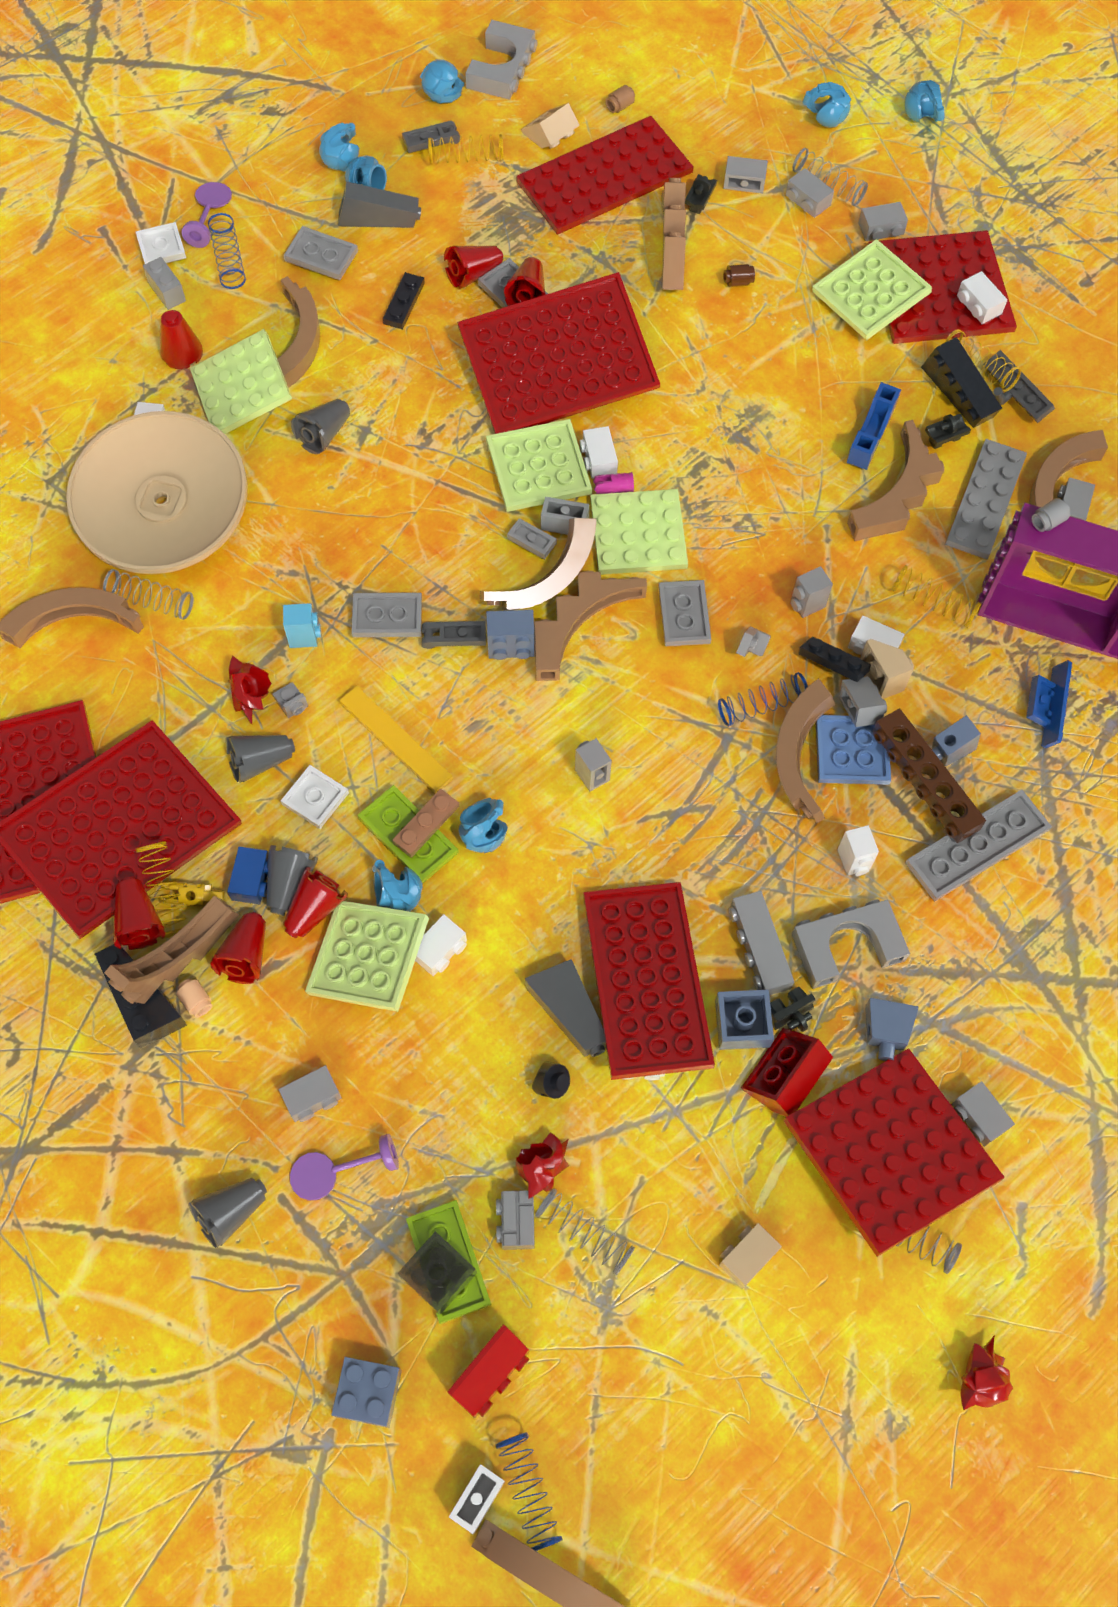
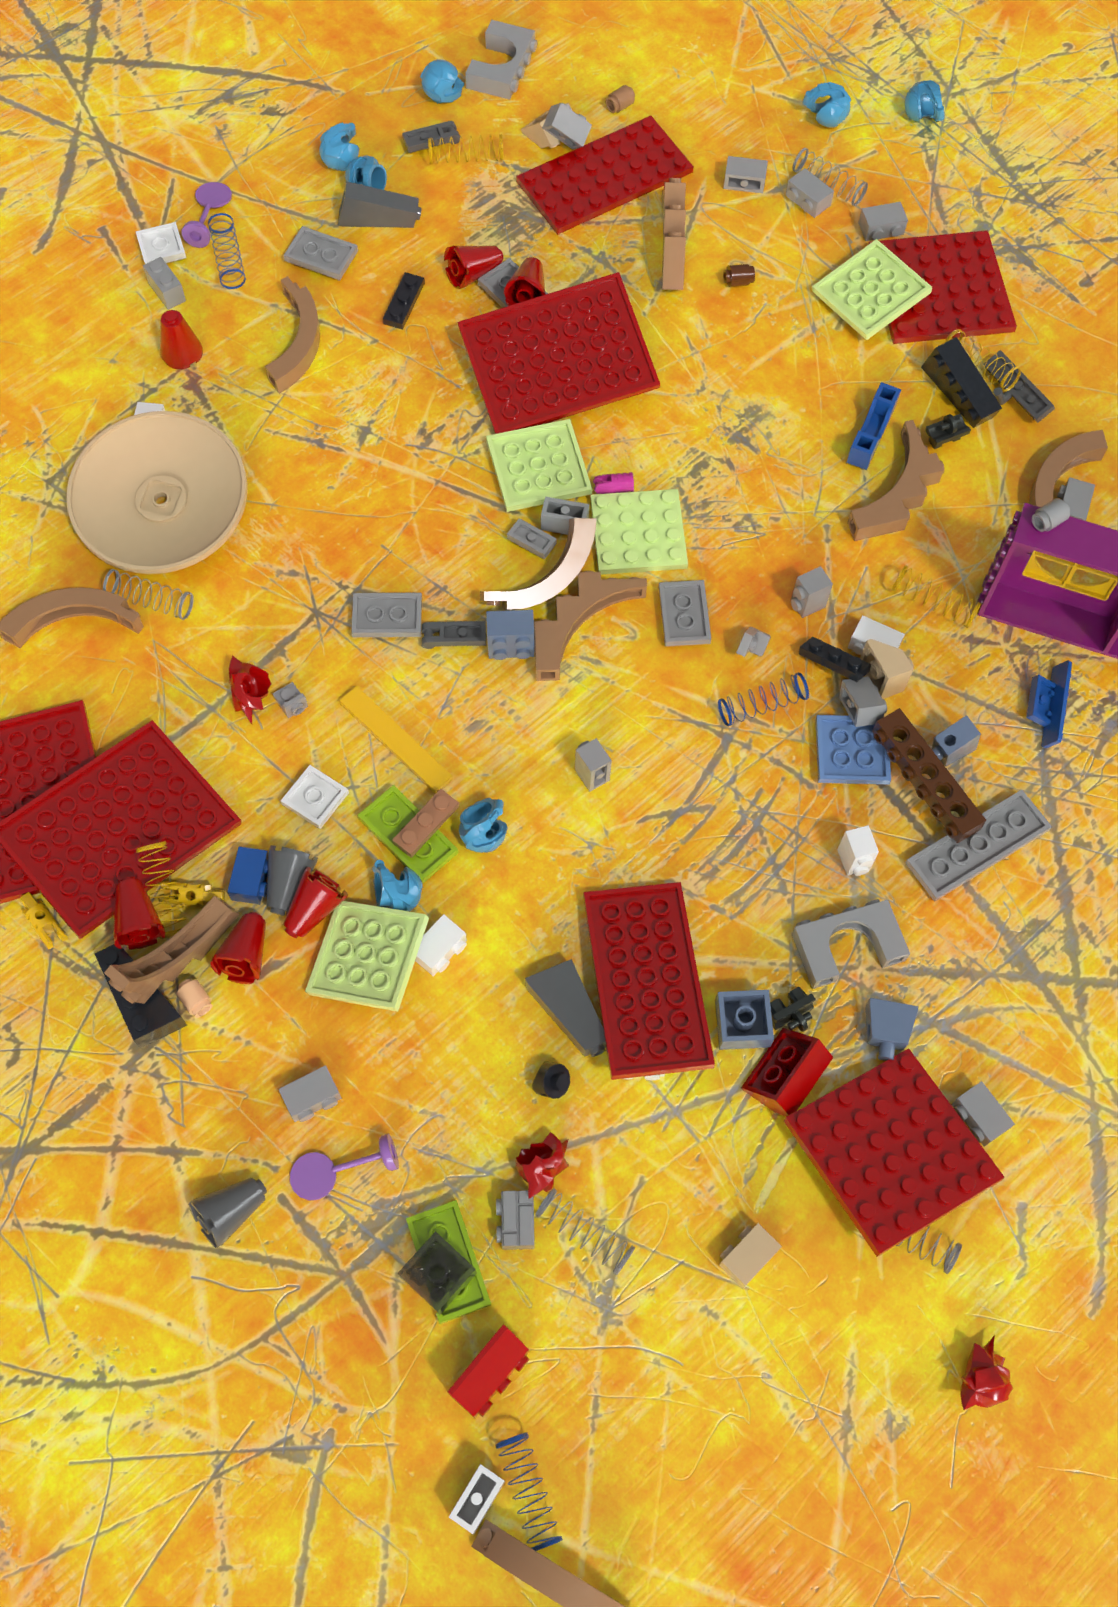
yellowish green plate [190,329,292,434] -> none
dark grey cone [225,735,295,783] -> none
medium azure brick [283,603,321,648] -> none
dark grey cone [291,399,350,454] -> none
sand blue brick [331,1357,402,1428] -> none
white brick [579,426,618,479] -> none
pearl dark grey hips [685,174,717,214] -> none
light grey brick [729,891,794,995] -> none
medium nougat arch [776,678,835,823] -> none
light grey plate [945,439,1027,560] -> none
white brick [957,271,1007,324] -> none
none -> yellow hinge [20,892,68,950]
none -> light grey brick [542,103,592,150]

